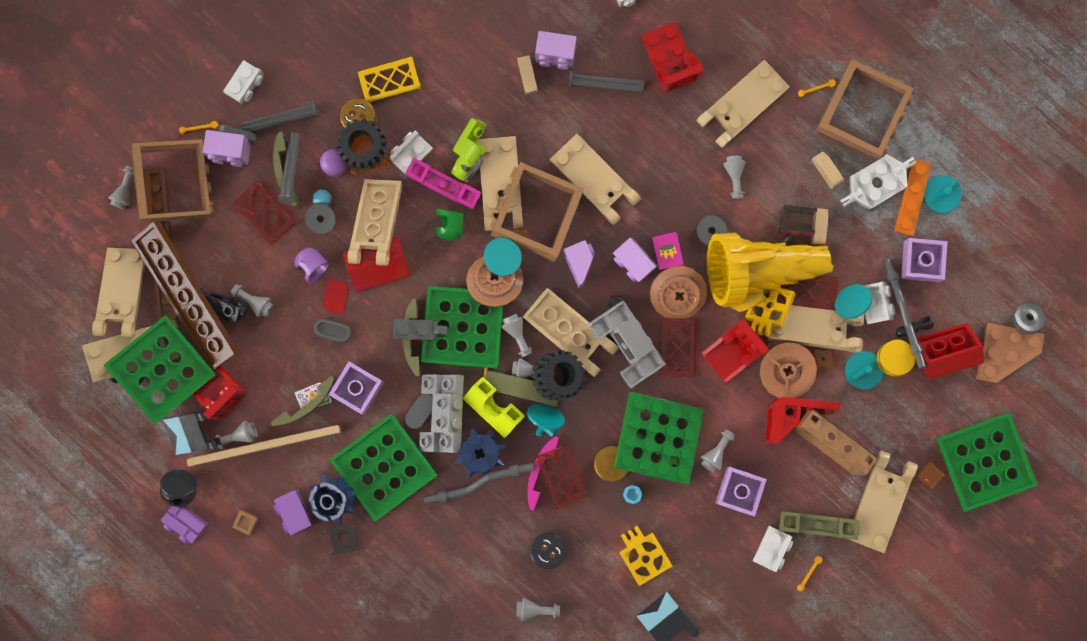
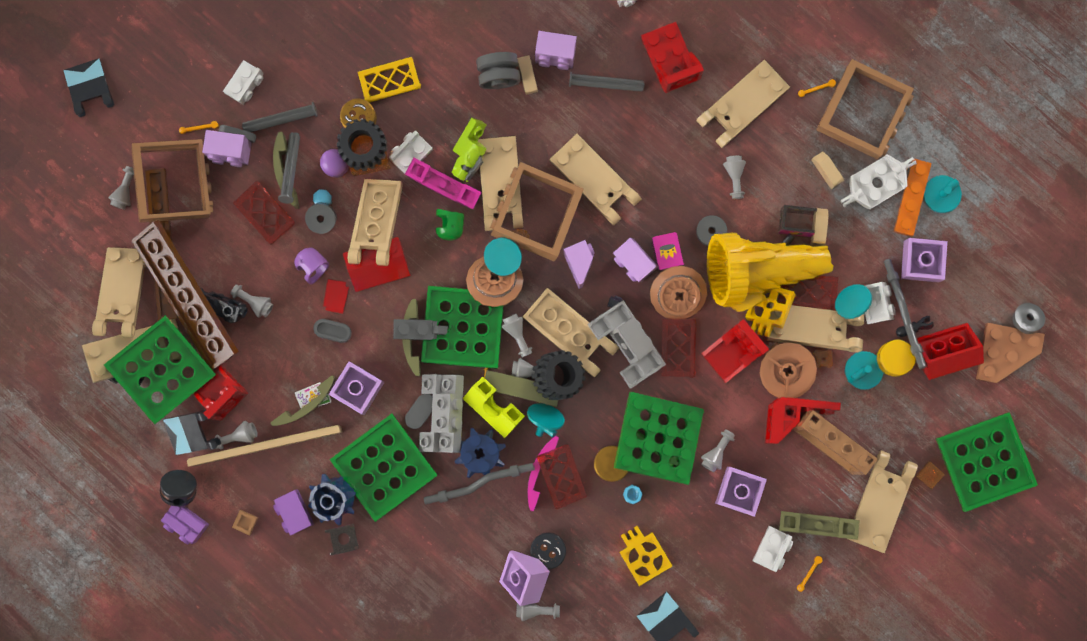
none -> black flag [63,58,115,117]
none -> dark grey wheel [476,52,521,89]
none -> lavender slope [499,550,550,606]

